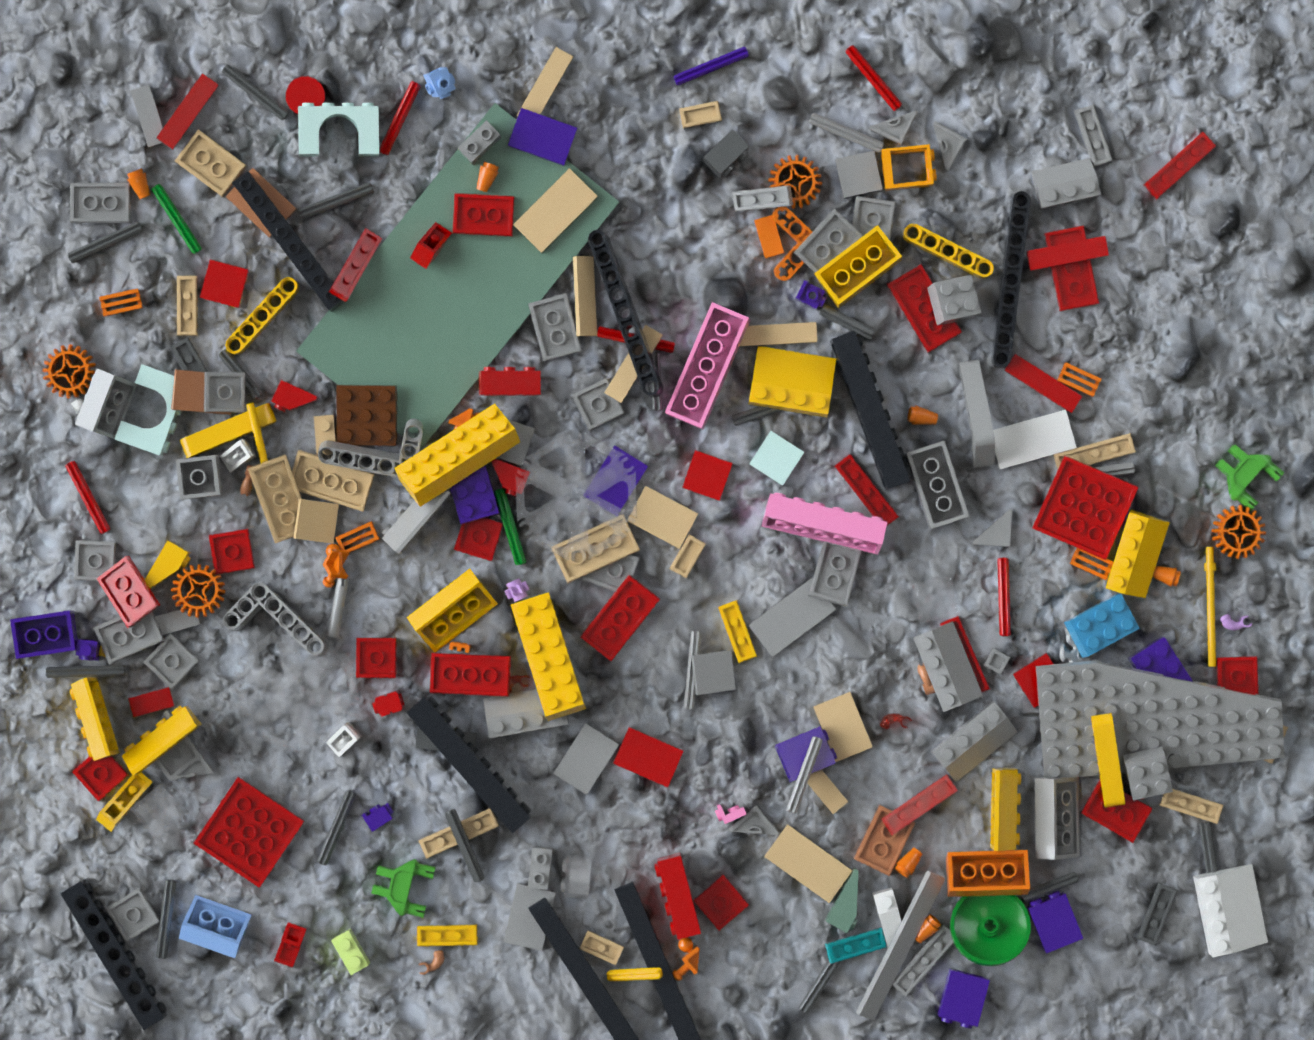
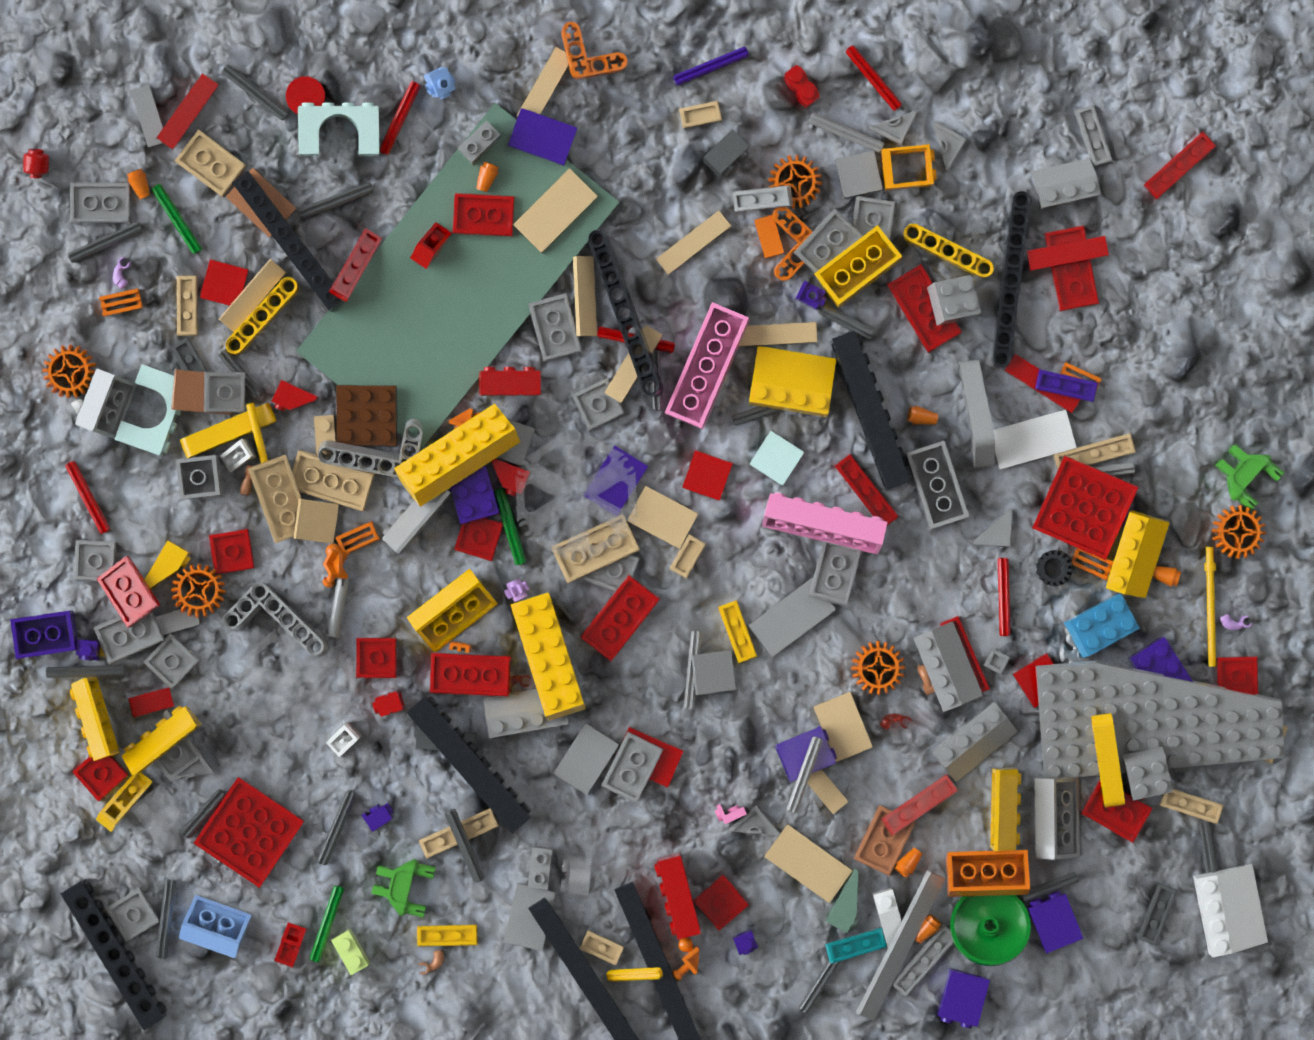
none -> red head [23,149,49,179]
none -> lavender arm [113,257,131,289]
none -> dark grey axle [181,789,226,838]
none -> tan tile [218,259,286,332]
none -> green axle [310,885,344,962]
none -> orange beam [561,22,628,80]
none -> light grey tile [601,732,664,803]
none -> tan tile [656,211,731,275]
none -> dark purple brick [732,929,758,955]
none -> red brick [784,65,820,108]
none -> orange gear [851,641,905,695]
none -> dark purple tile [1035,369,1098,402]
none -> black tyre [1036,550,1073,586]

